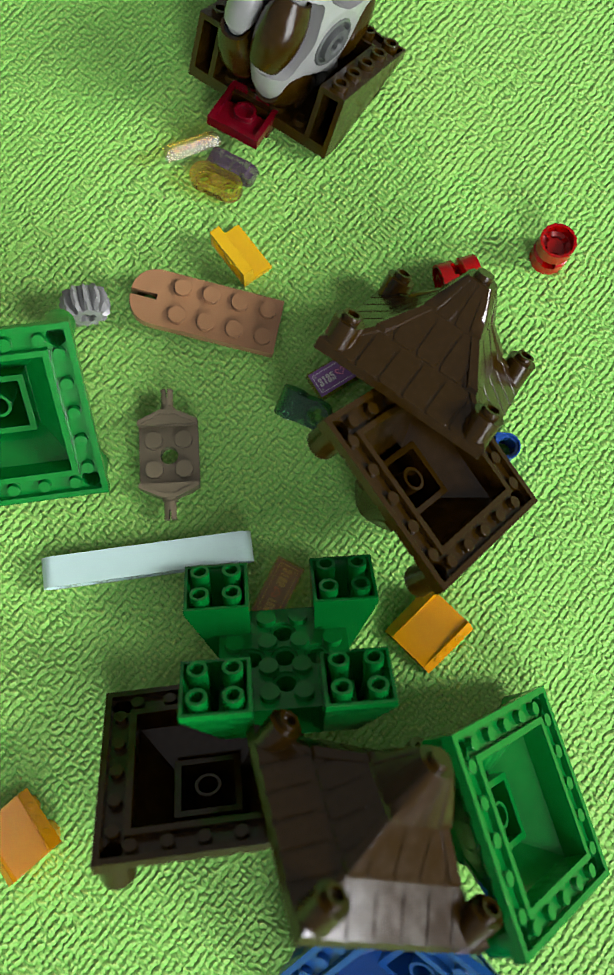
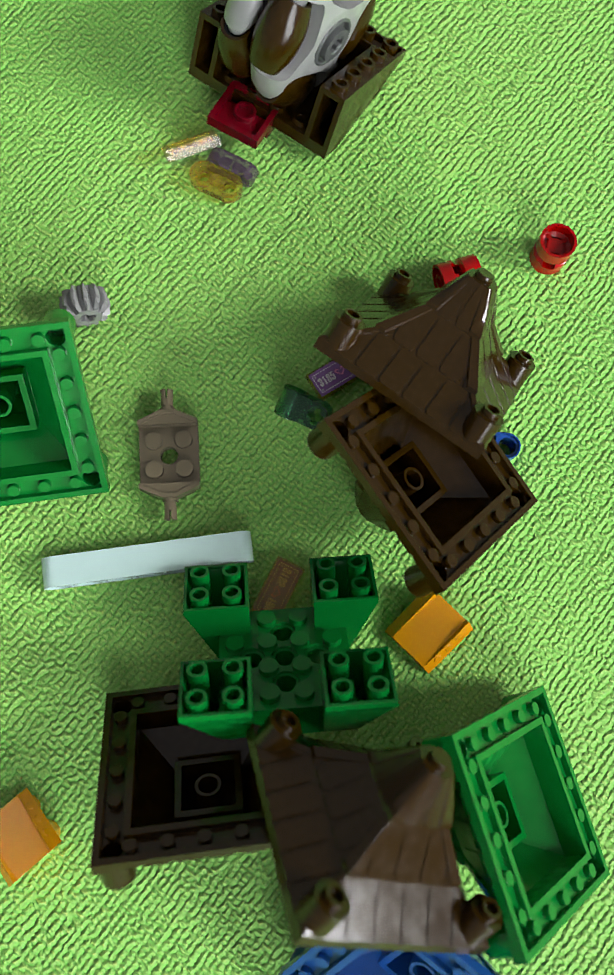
medium nougat plate [129,269,284,358] -> none
yellow panel [210,224,272,287] -> none

